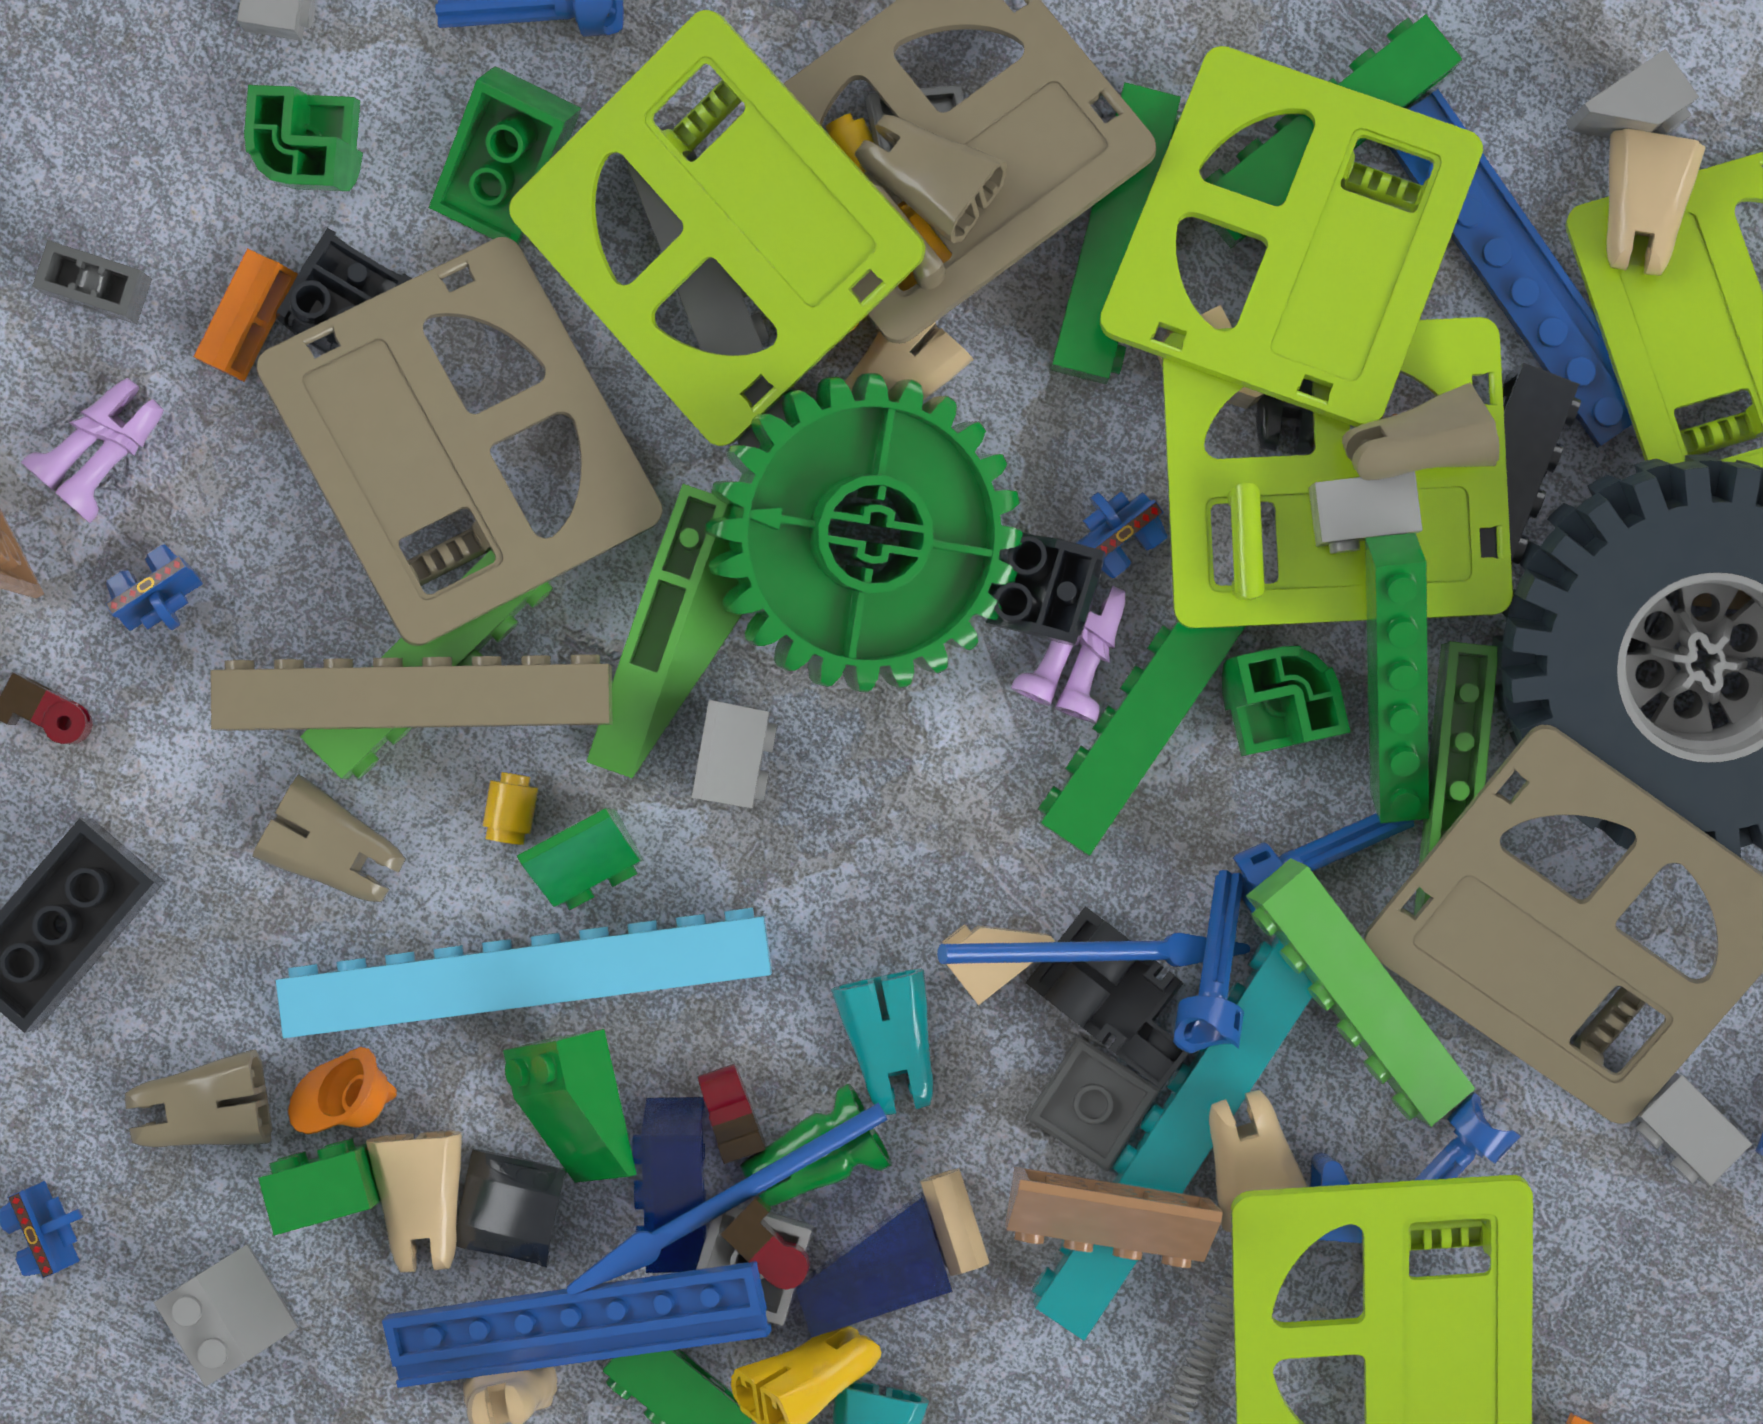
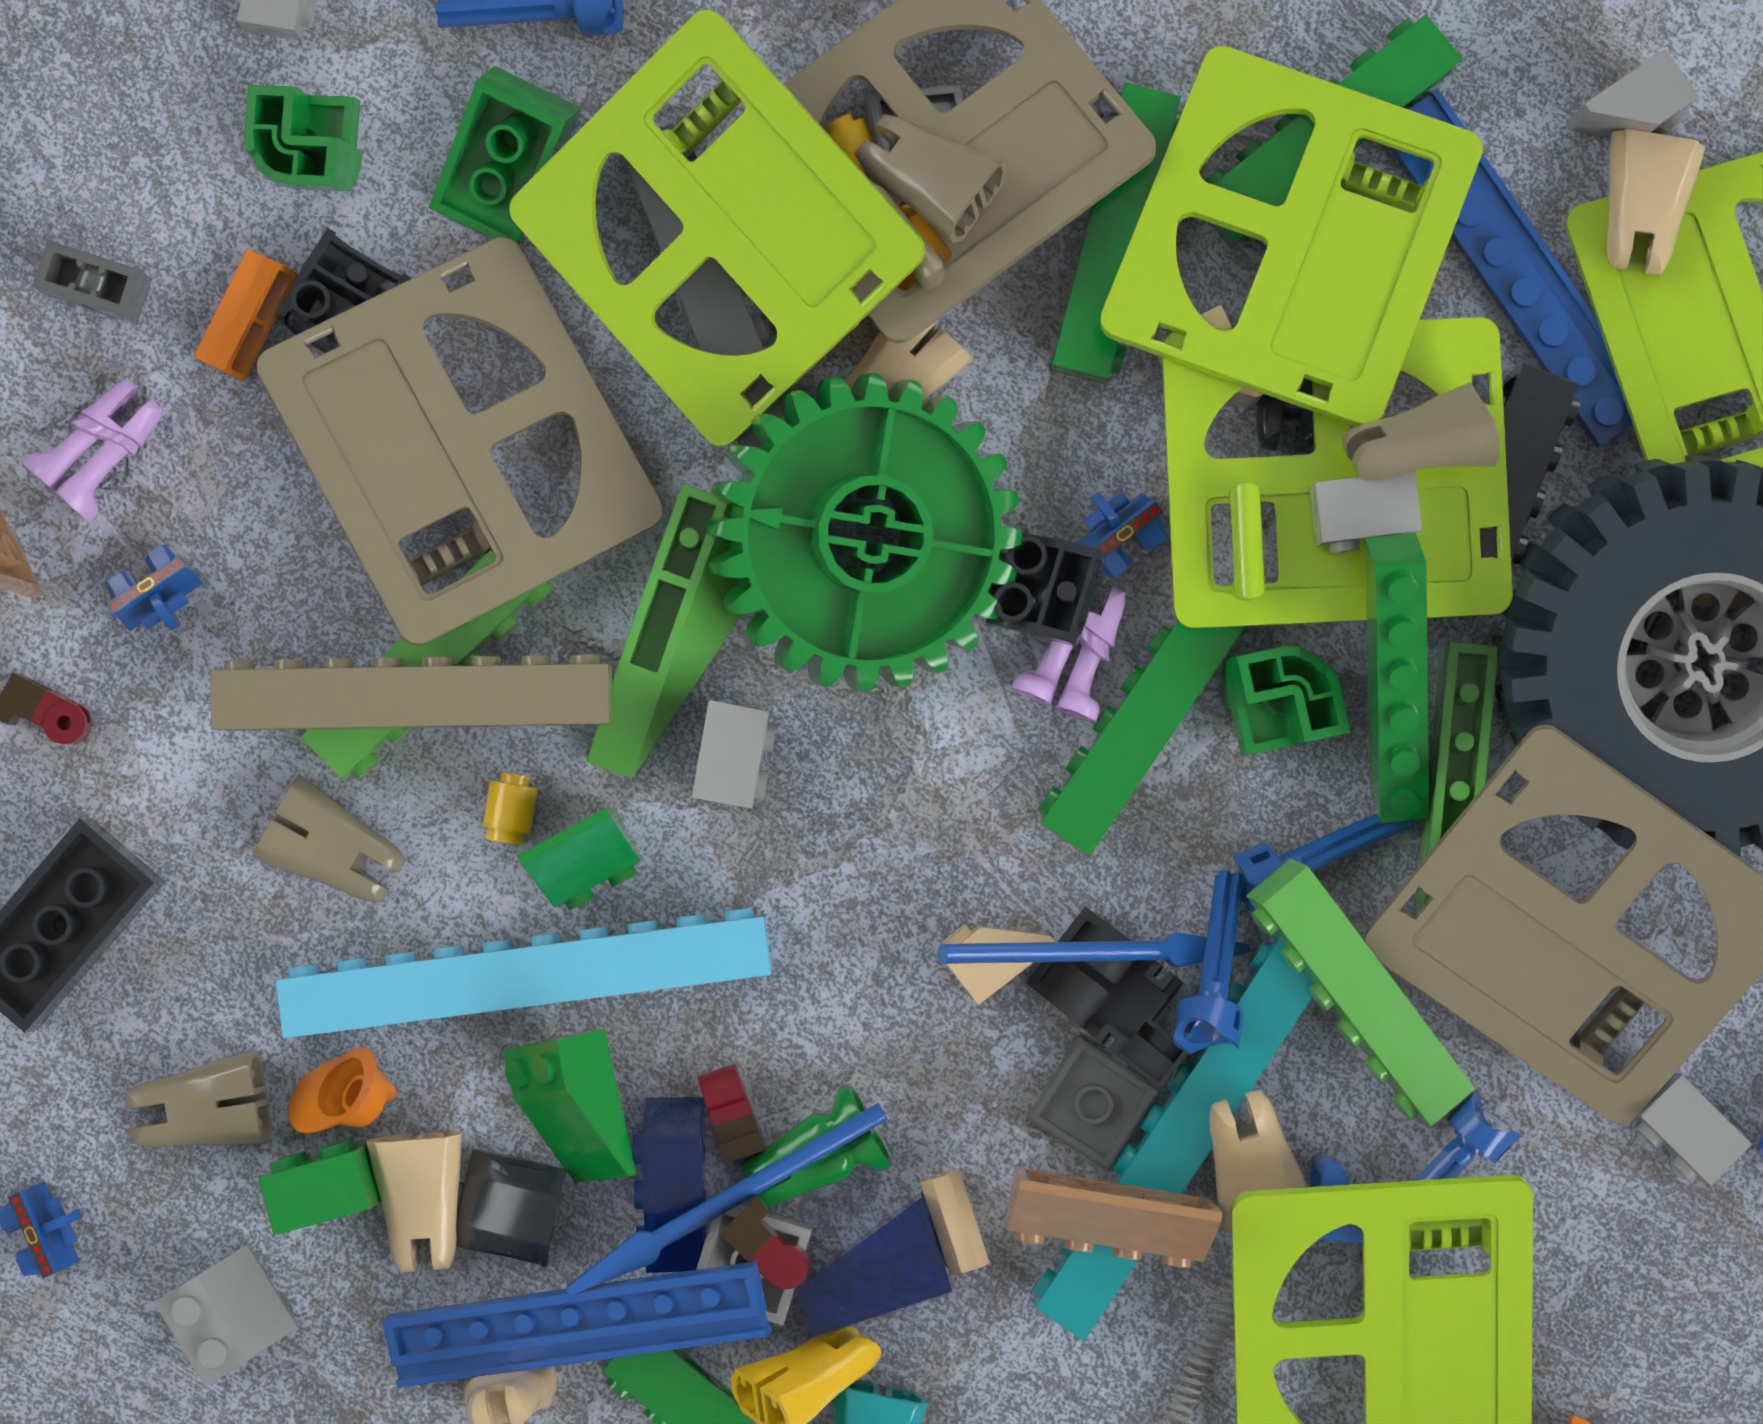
teal piece [831,968,933,1115] -> none

